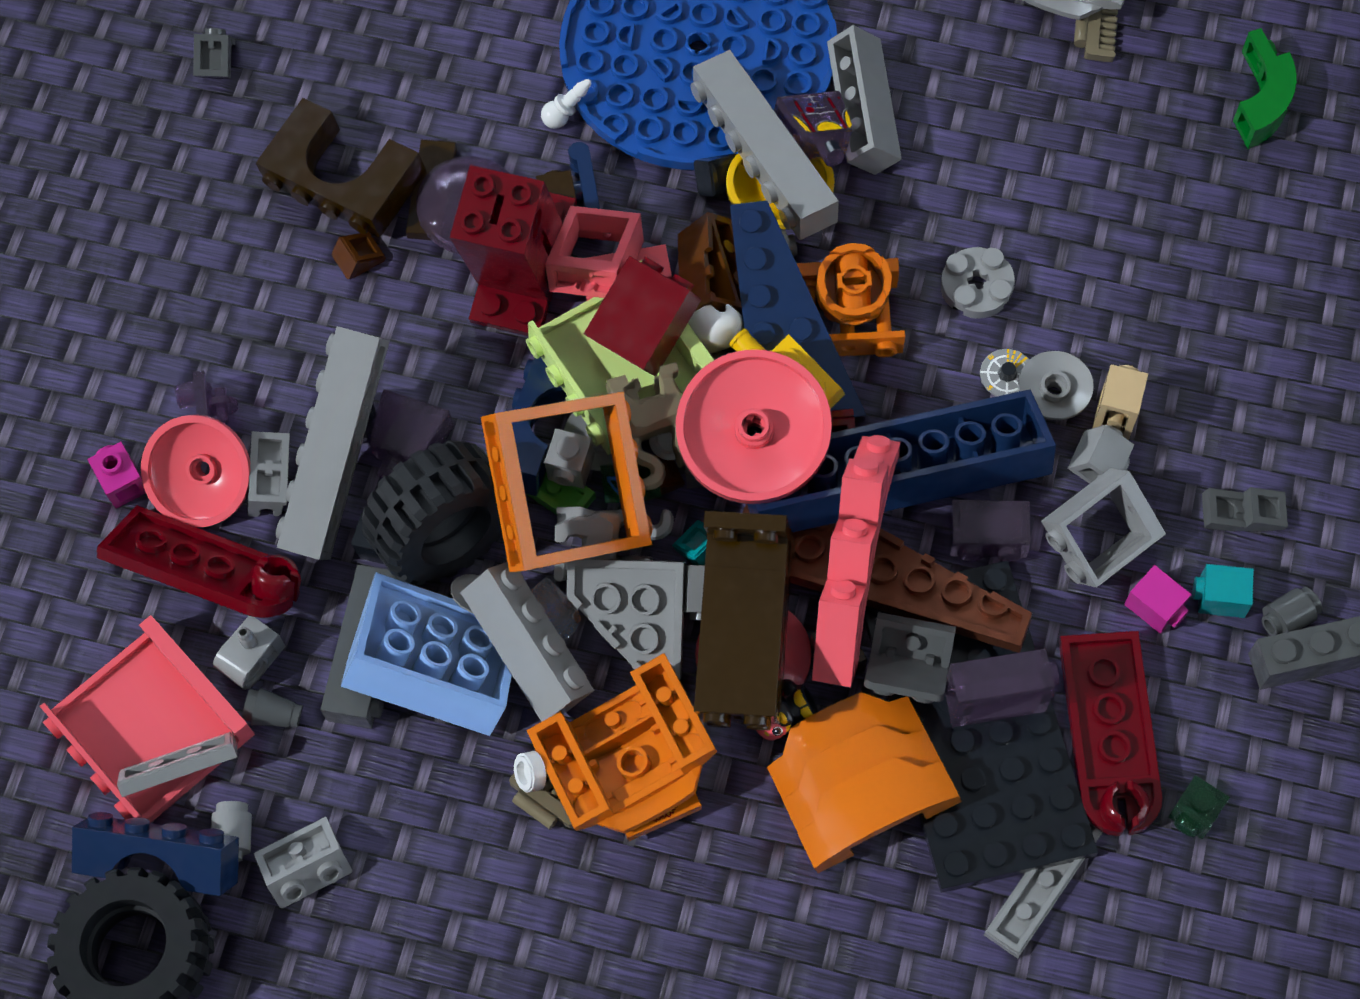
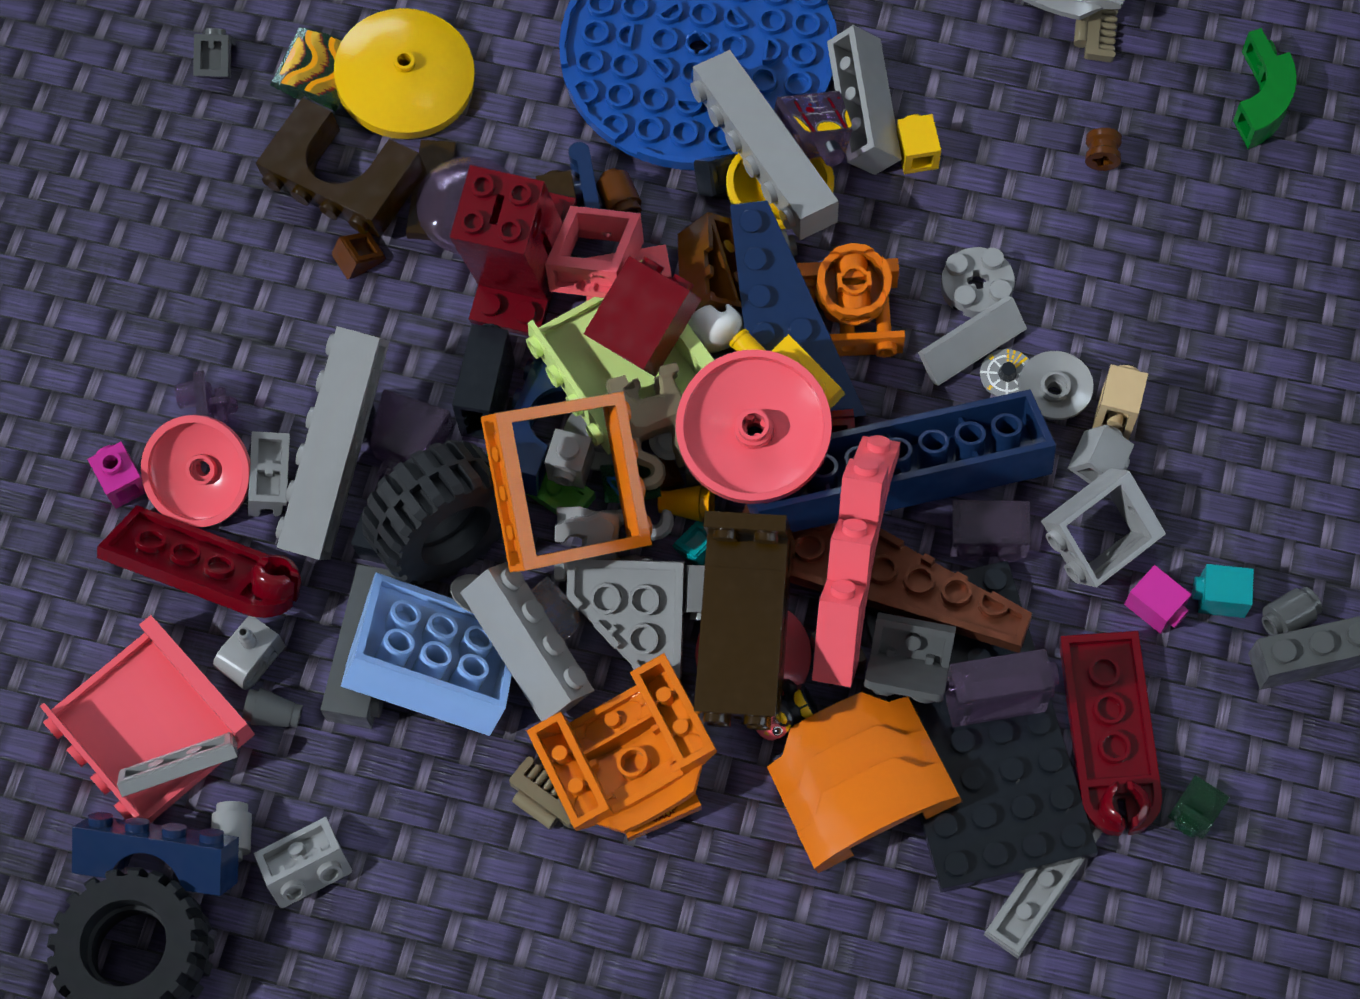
white tile [514,751,546,793] -> none
white bar [541,79,591,129] -> none
dark grey slope [1202,487,1288,531] -> none
none -> slope [270,27,342,112]
none -> yellow dish [334,8,474,139]
none -> black brick [452,324,515,440]
none -> reddish brown brick [596,168,642,213]
none -> light orange cone [658,485,715,522]
none -> yellow brick [896,114,941,174]
none -> light grey tile [918,296,1027,386]
none -> reddish brown wheel [1085,128,1122,171]

